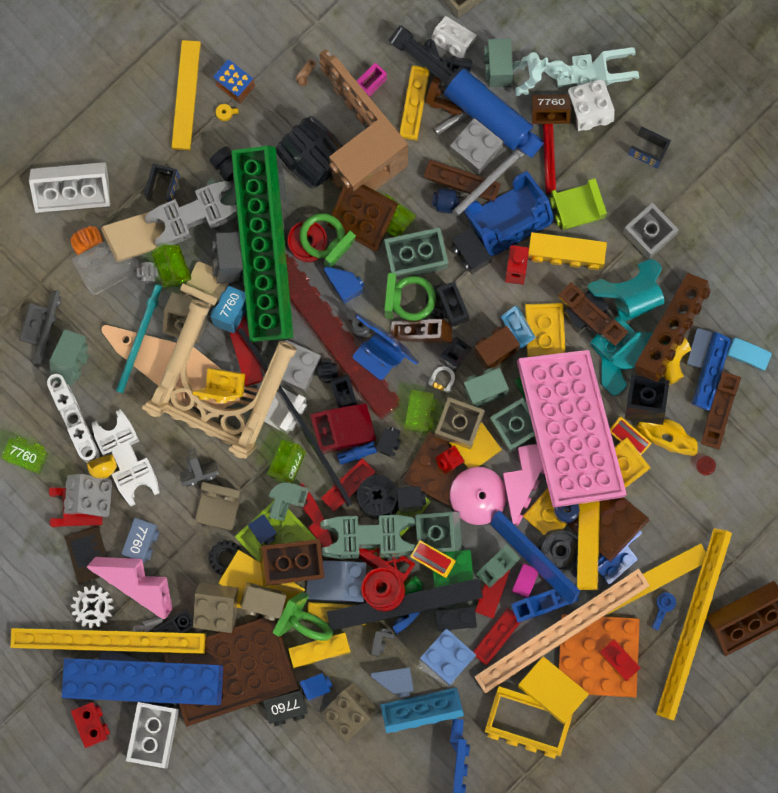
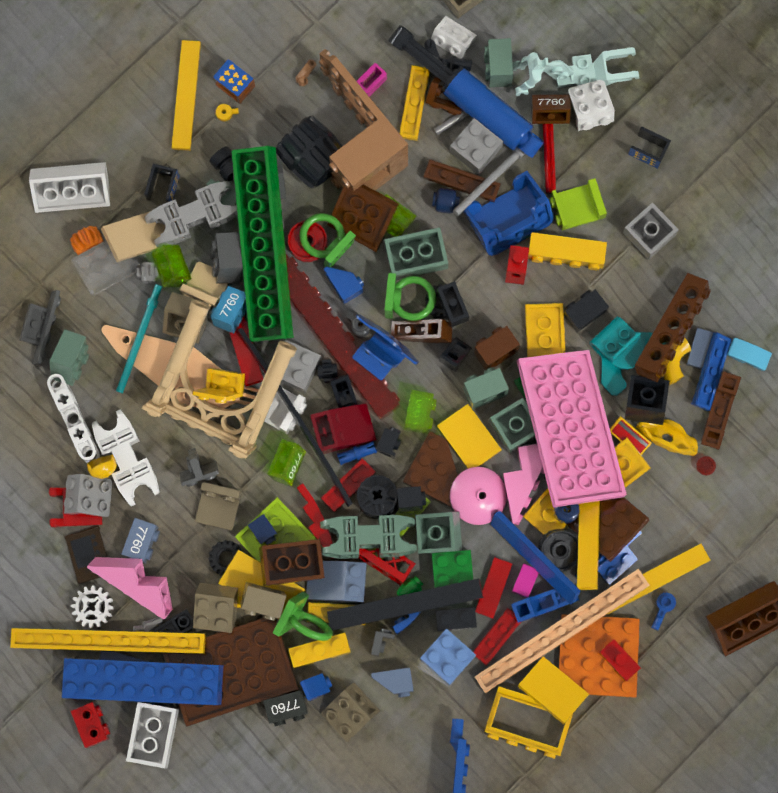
clear neon green brick [1,436,49,475] -> none
sand green brick [269,482,309,521] -> none
red wheel [361,567,405,612] -> none
dark azure plate [380,687,464,733] -> none
slope [410,540,456,578] -> none
white piece [428,366,455,393] -> none
dark tan brick [435,397,485,450] -> none
red bracket [435,445,465,474] -> none
black brick [451,227,492,274] -> none
sand green brick [477,544,520,588] -> none
dark azure plate [500,306,536,348] -> none
reddish brown slope [558,282,628,346] -> none
teal piece [587,259,664,322] -> none
yellow plate [656,528,732,721] -> none

